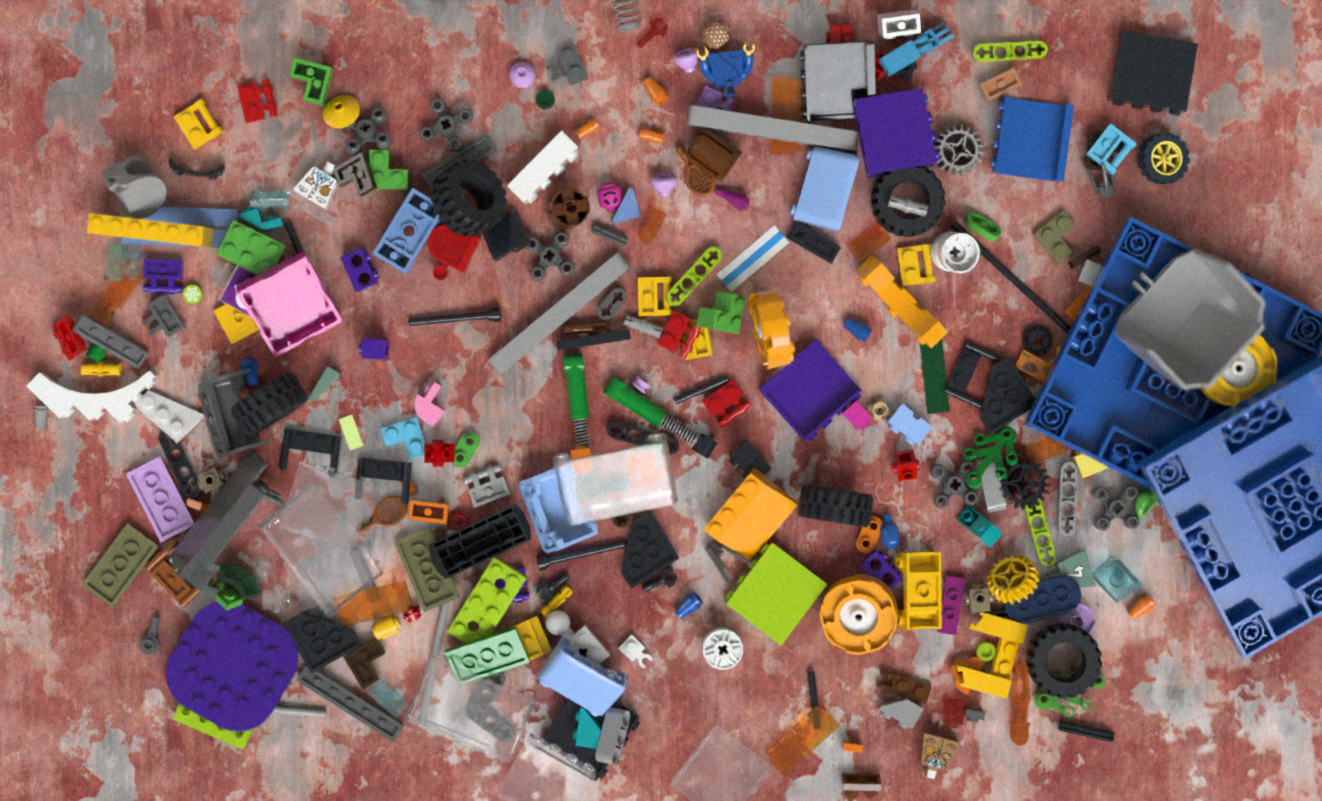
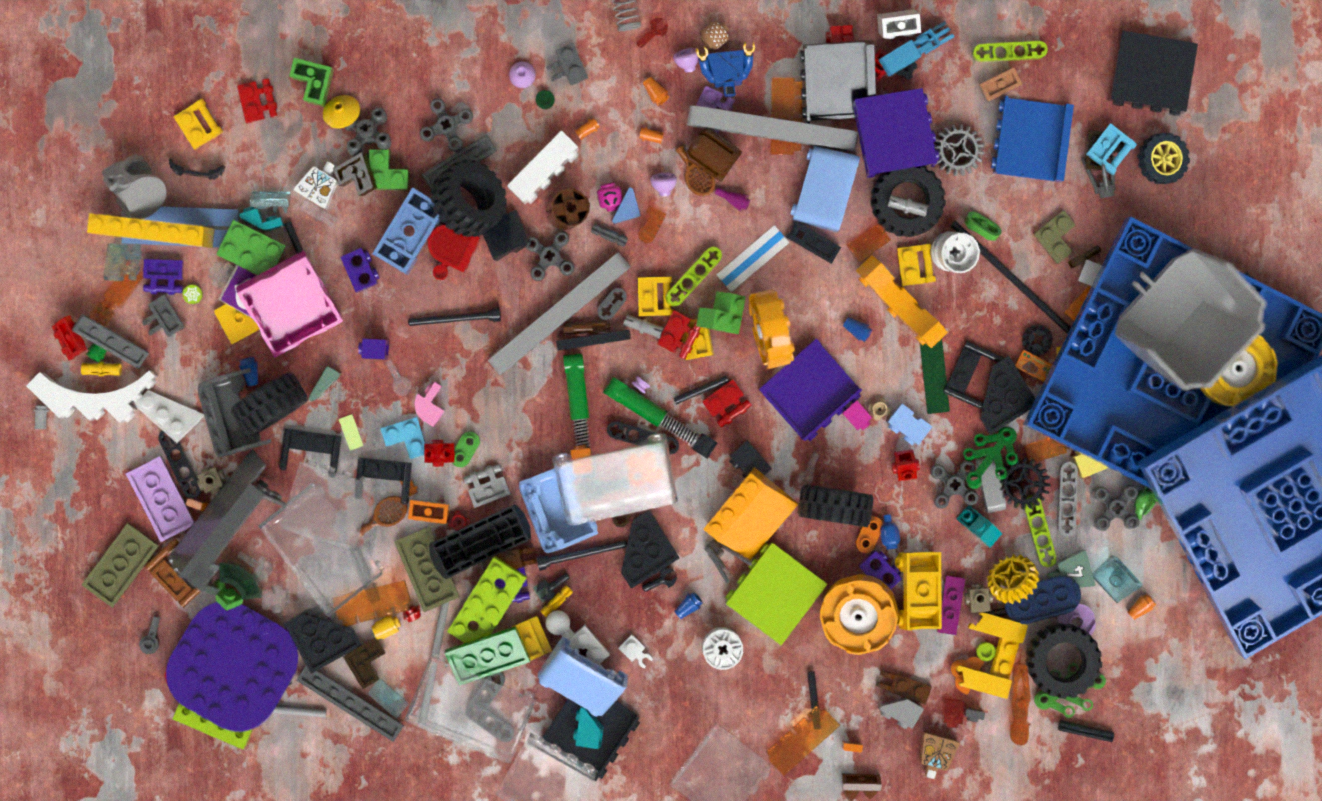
light grey beam [595,707,630,765] -> none
none -> reddish brown hinge [482,547,537,572]

